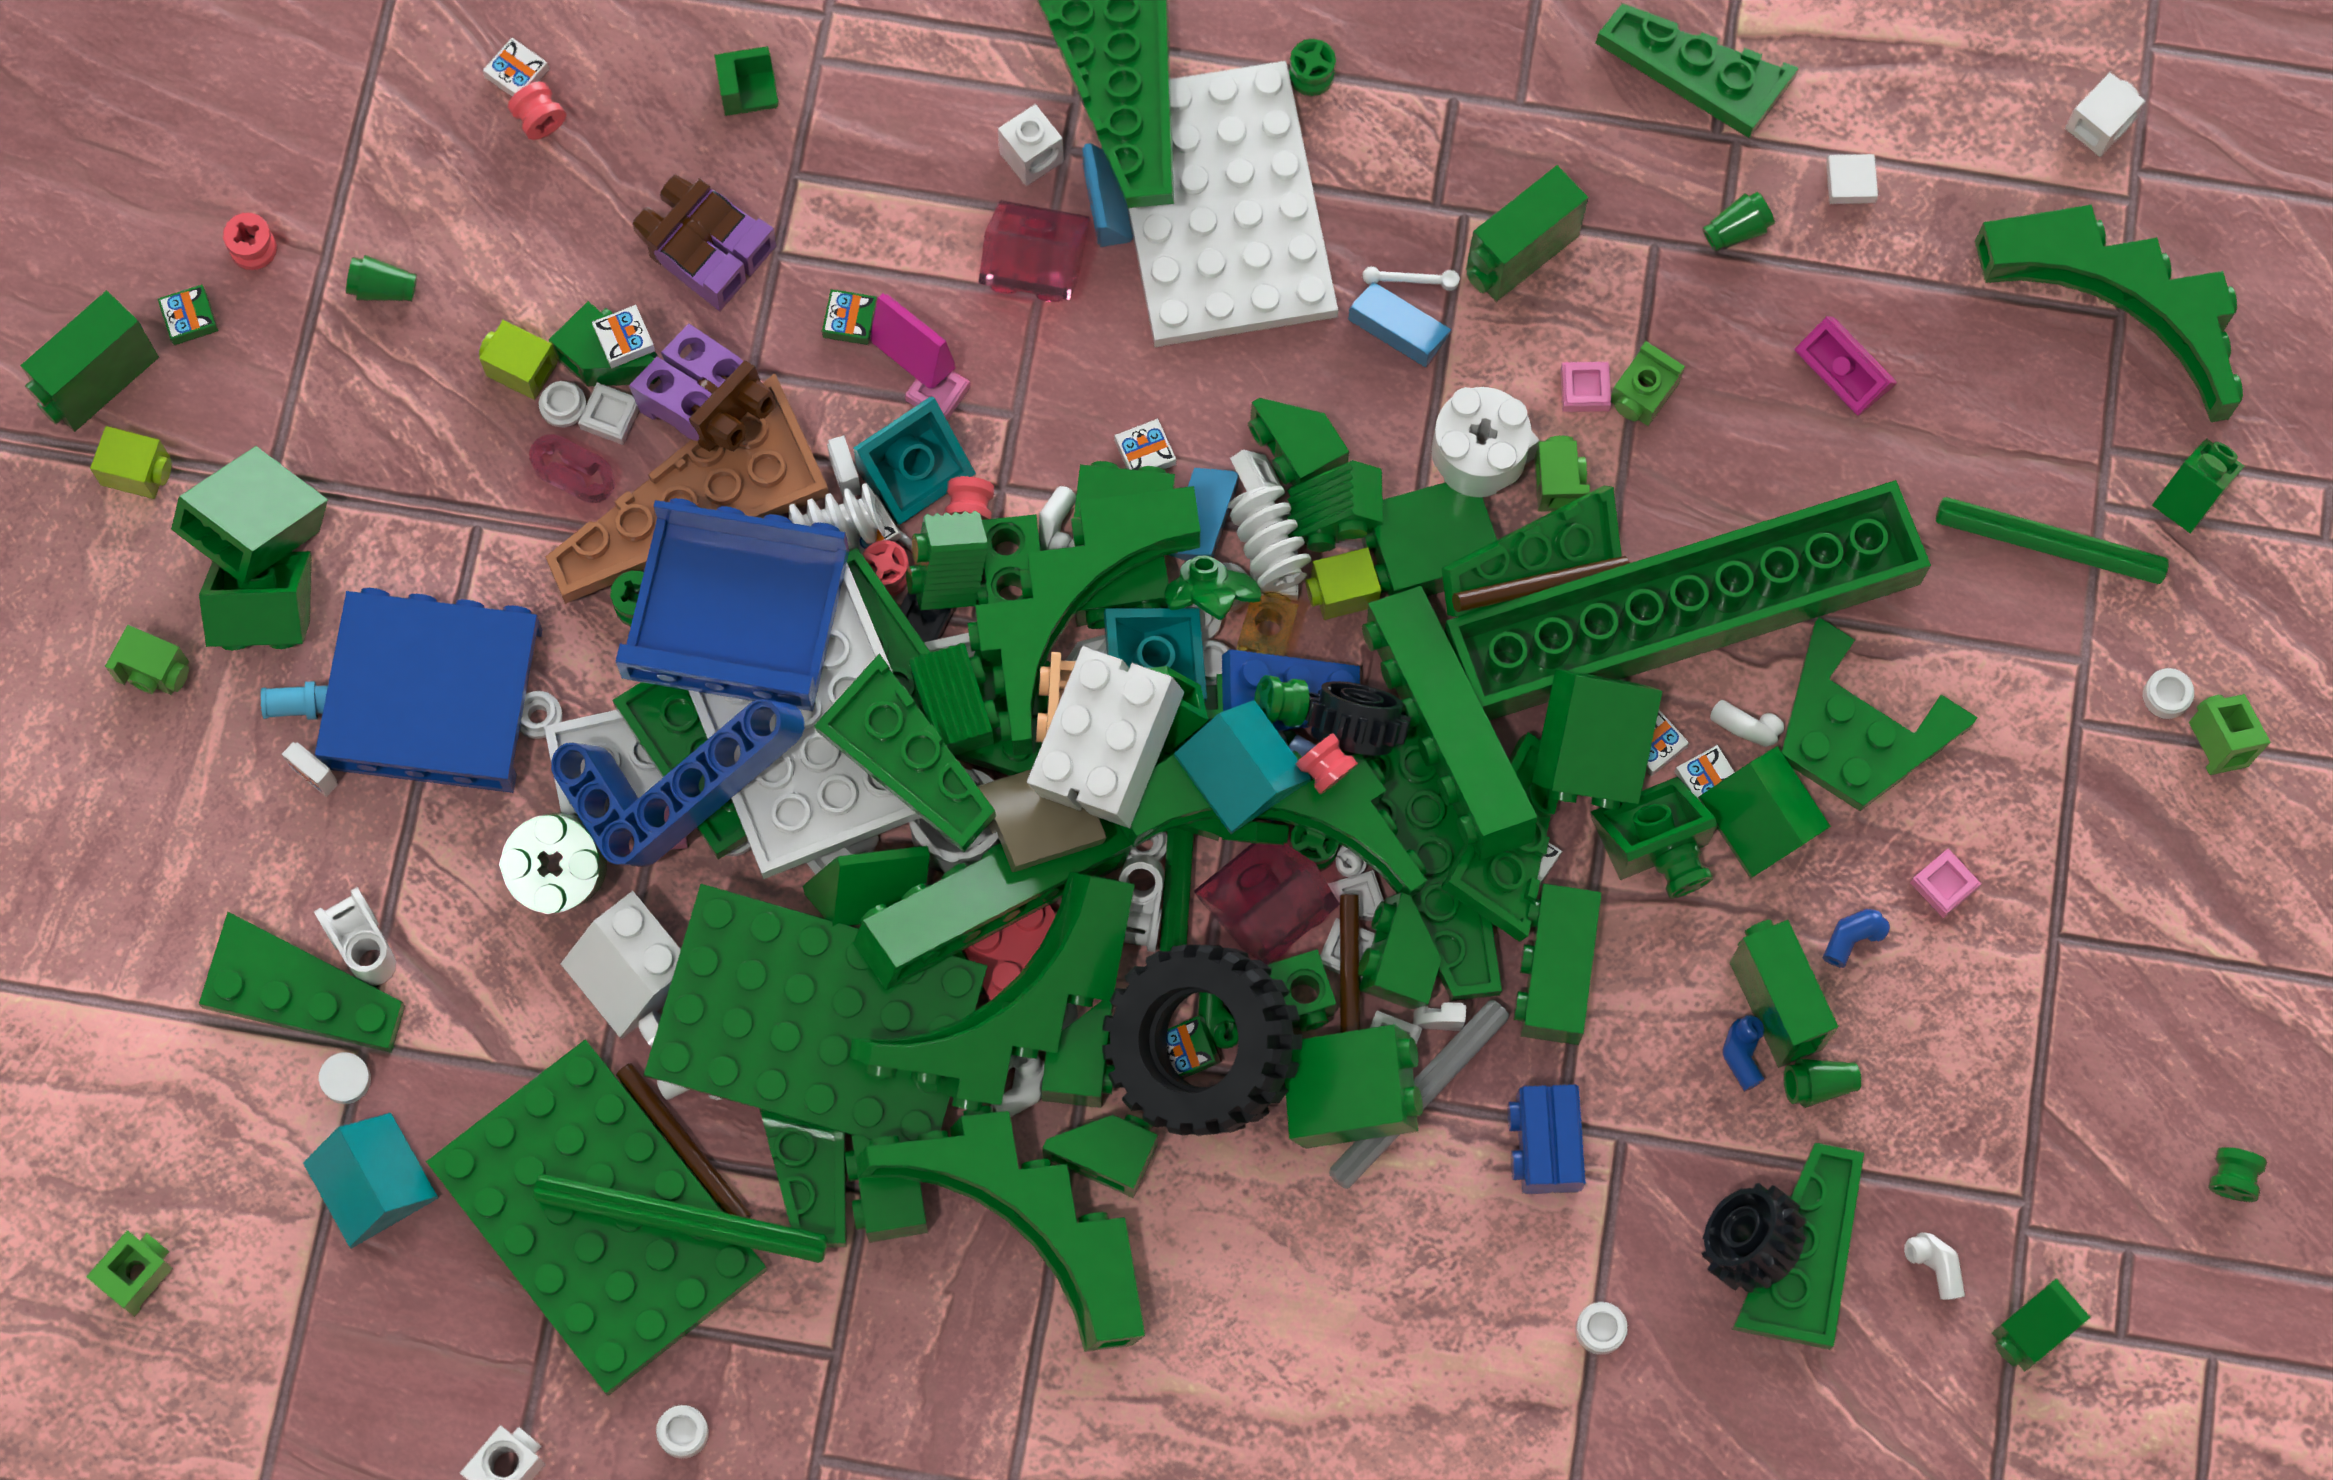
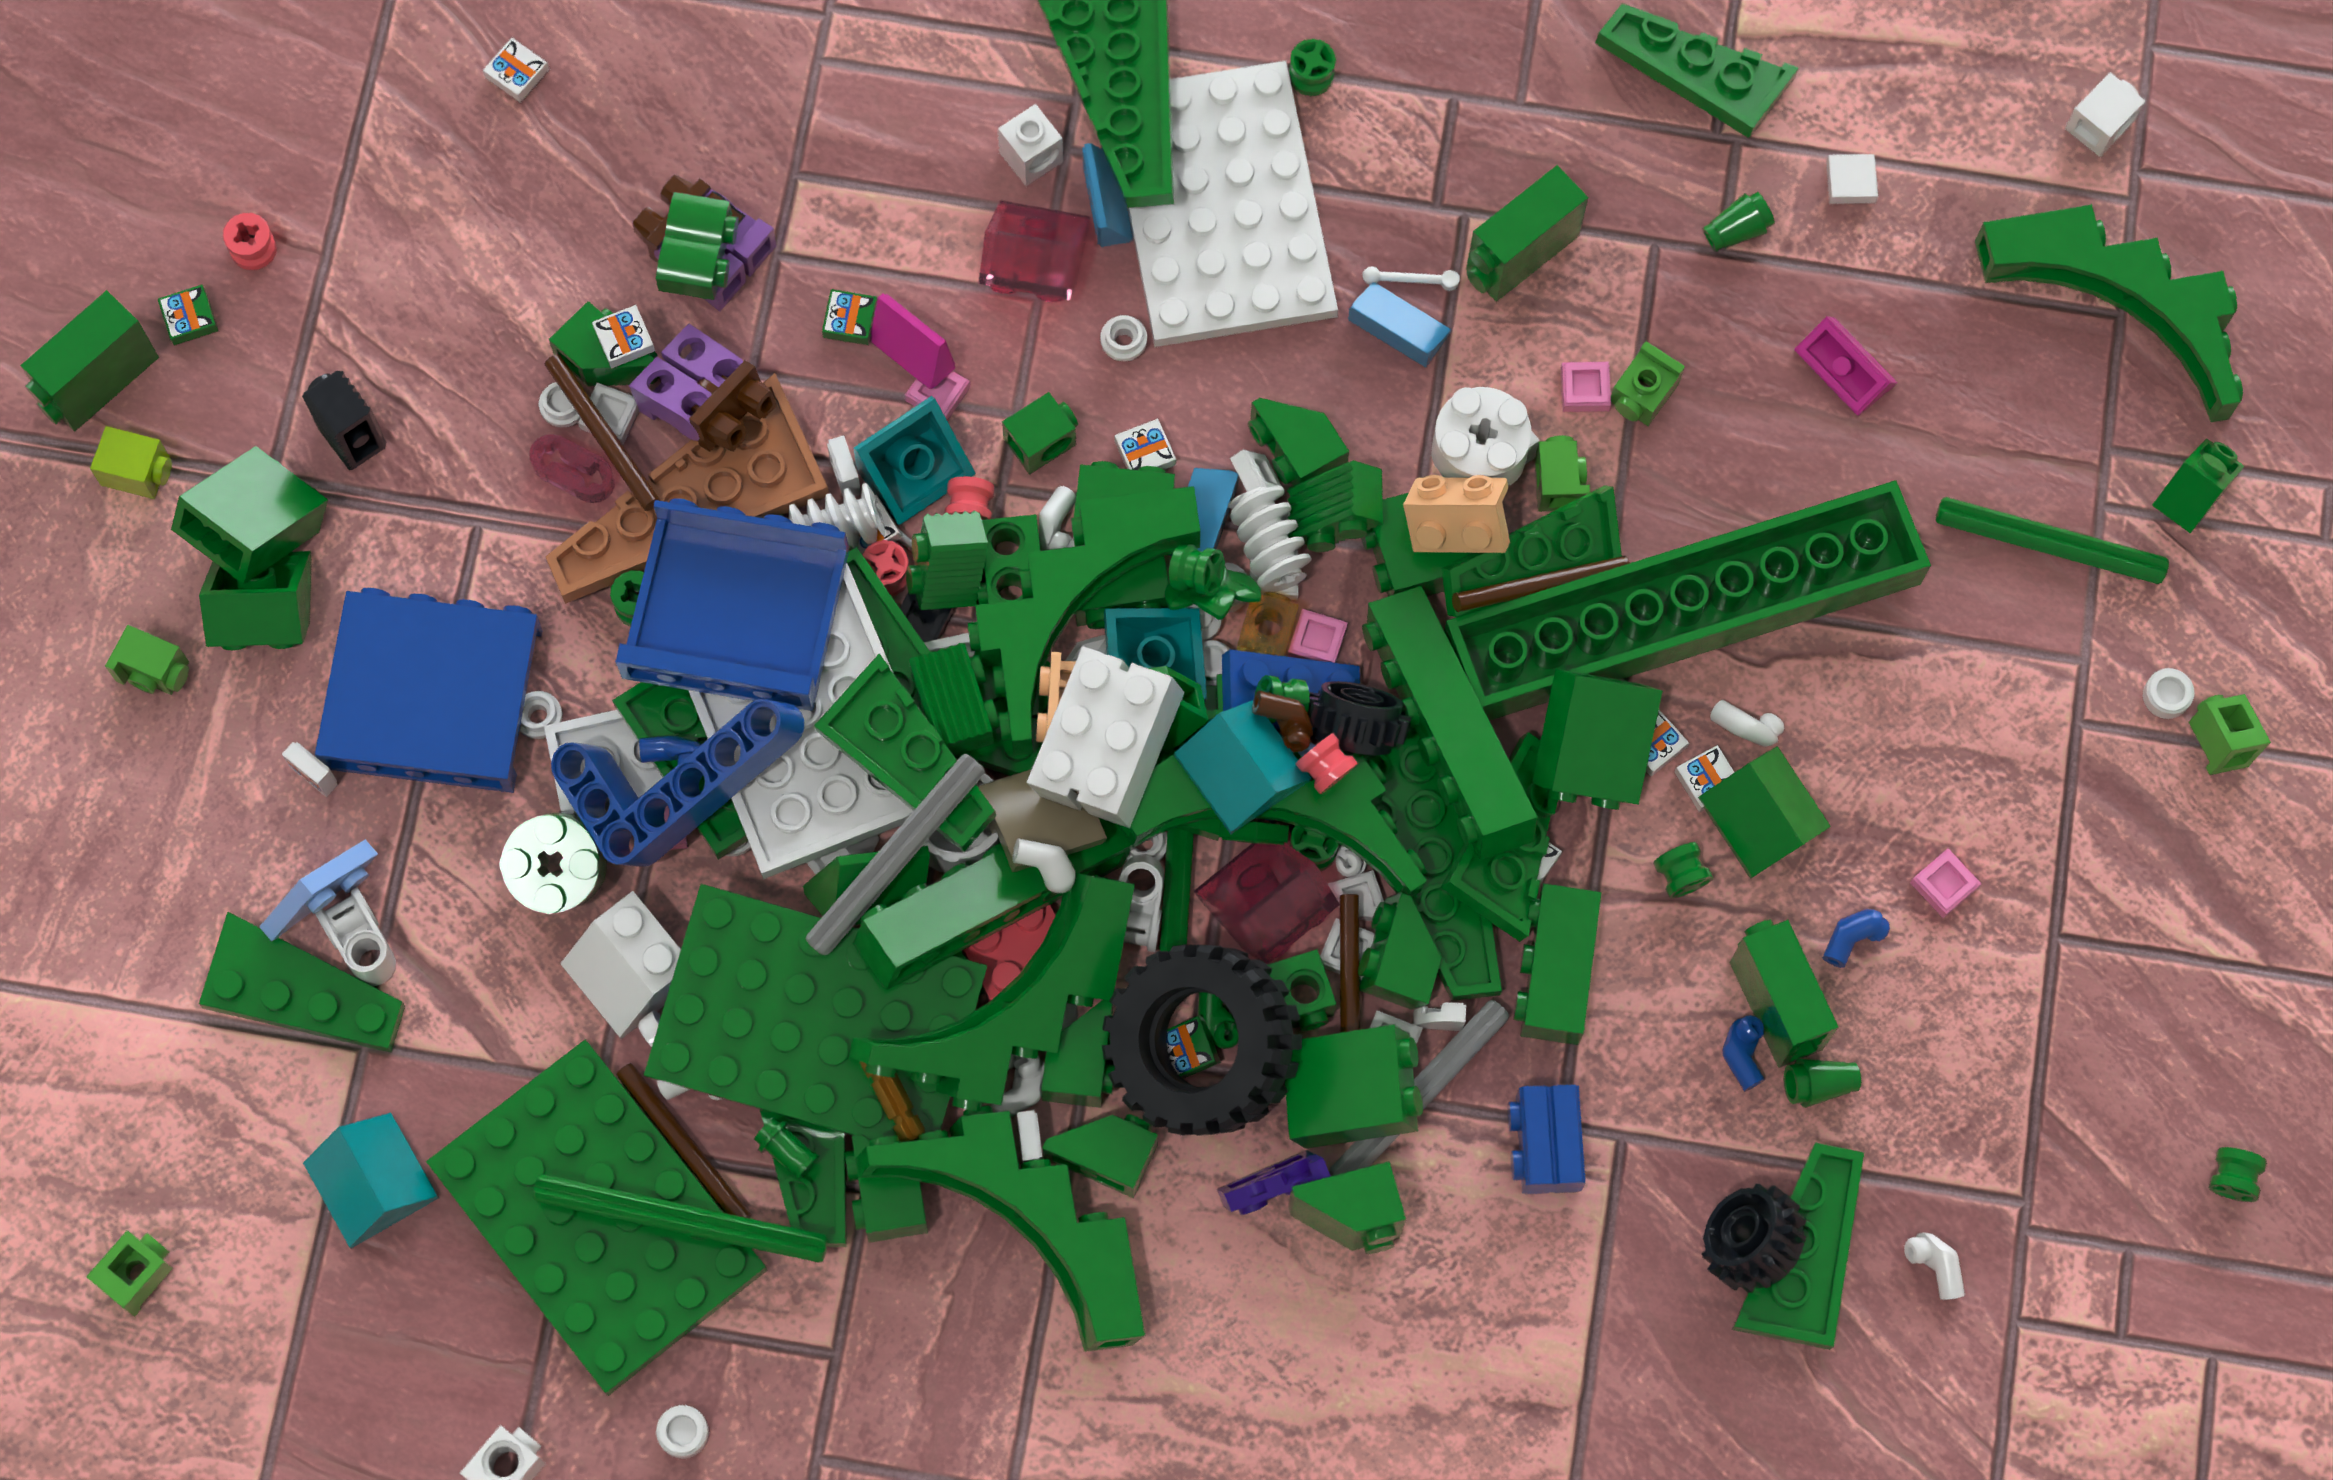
medium azure pin [261,681,328,720] -> none
white tile [319,1052,371,1104] -> none
green cone [346,255,417,302] -> none
lime brick [479,320,558,400] -> none
coral wheel [508,81,566,140] -> none
green panel [714,47,779,116] -> none
lime brick [1305,547,1381,620] -> none
white tile [1575,1302,1627,1355] -> none
green slope [1590,777,1717,880] -> none
green wing [1781,617,1978,811] -> none
green slope [1991,1278,2091,1372] -> none
none -> light blue wing [259,839,378,942]
none -> black brick [302,370,386,470]
none -> reddish brown bar [544,354,661,511]
none -> blue arm [639,736,701,765]
none -> green brick [656,192,739,300]
none -> green pin [754,1117,819,1181]
none -> light grey axle [806,754,985,955]
none -> pearl gold axle [860,1062,925,1142]
none -> green brick [1002,392,1078,475]
none -> white arm [1013,839,1075,893]
none -> white tile [1017,1110,1042,1163]
none -> white plate [1100,315,1147,361]
none -> green wheel [1169,543,1225,597]
none -> dark purple wing [1217,1150,1331,1215]
none -> reddish brown arm [1252,691,1313,752]
none -> bright pink tile [1288,609,1348,663]
none -> green slope [1288,1161,1406,1254]
none -> light nougat bracket [1403,475,1510,553]

